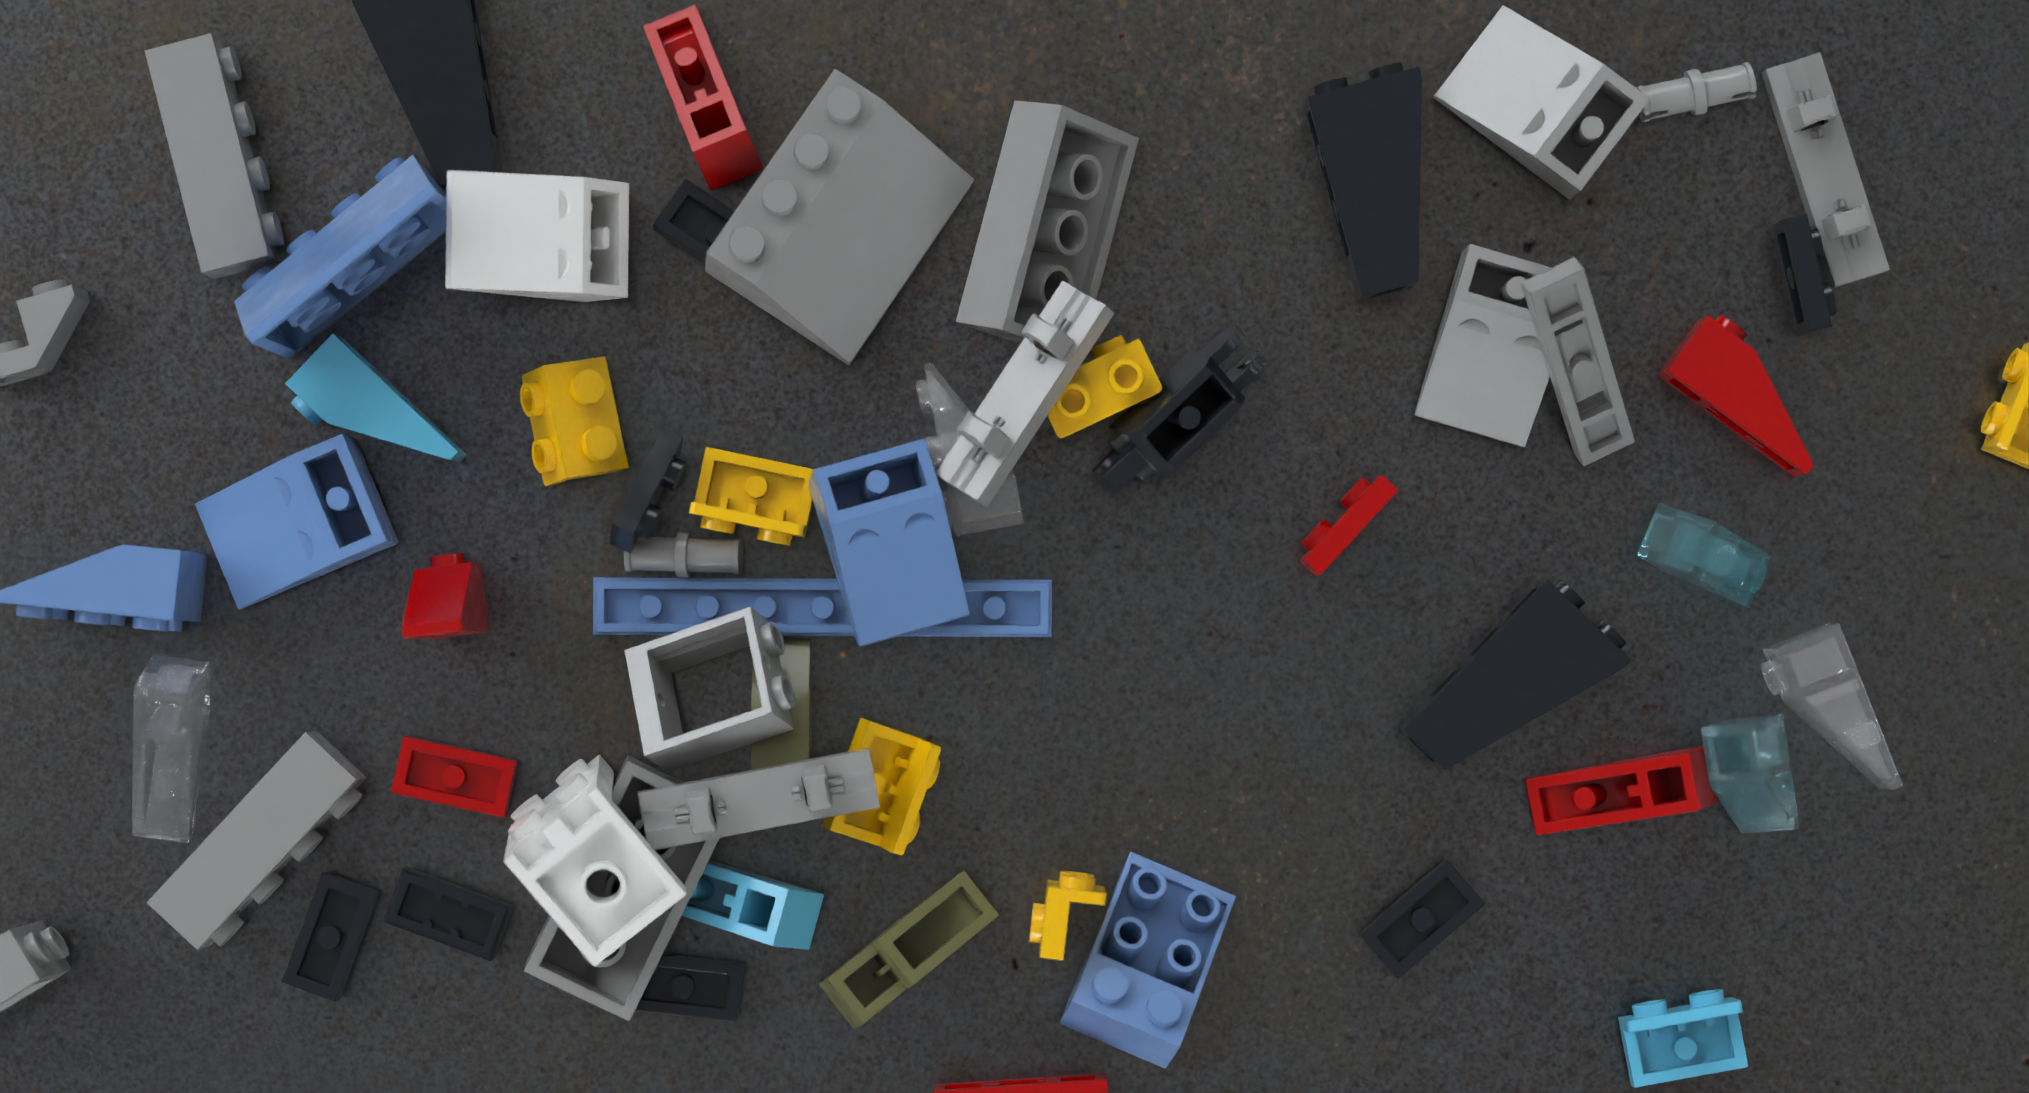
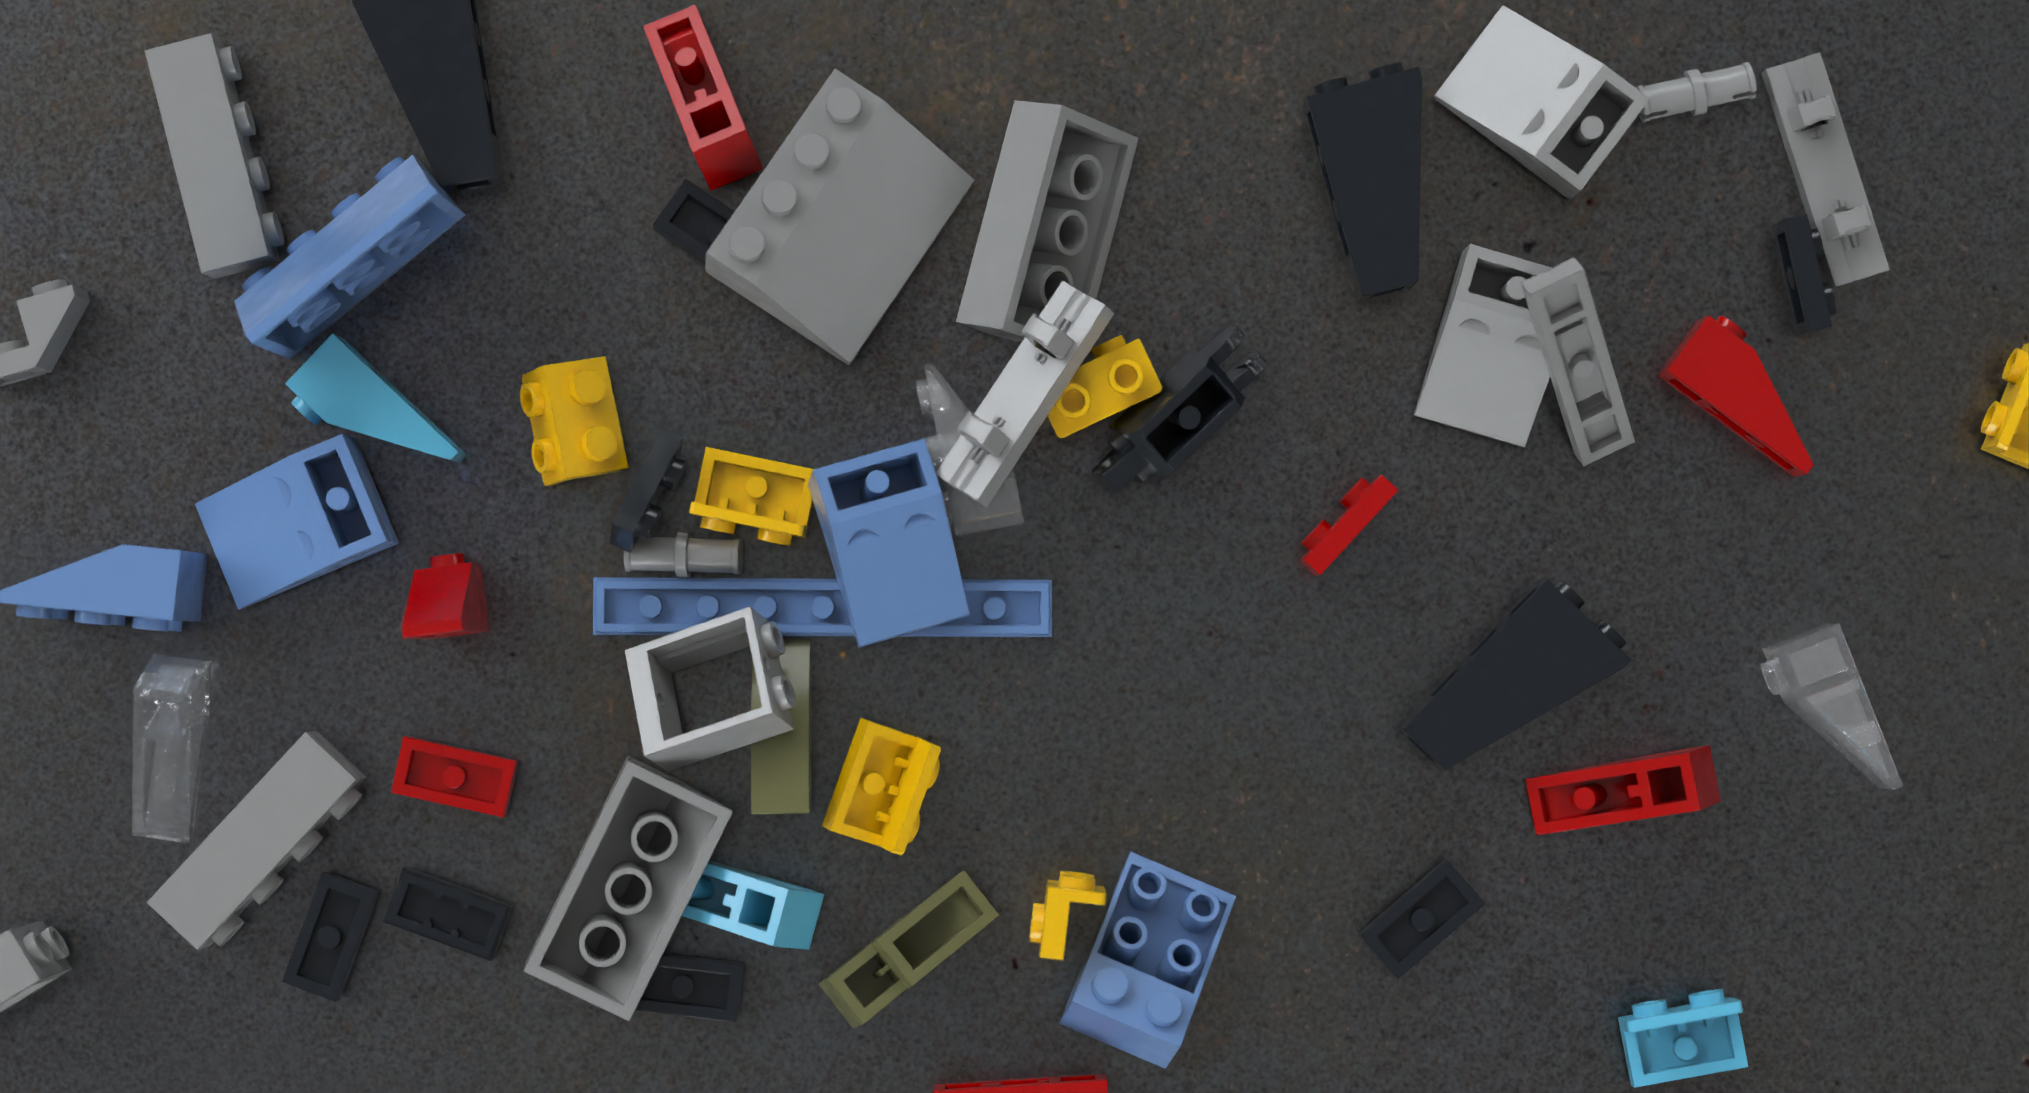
white slope [446,170,629,302] -> none
white bracket [503,754,687,967] -> none
light grey hinge [638,748,880,850] -> none
clear light blue slope [1636,503,1772,608] -> none
clear light blue slope [1701,714,1800,834] -> none

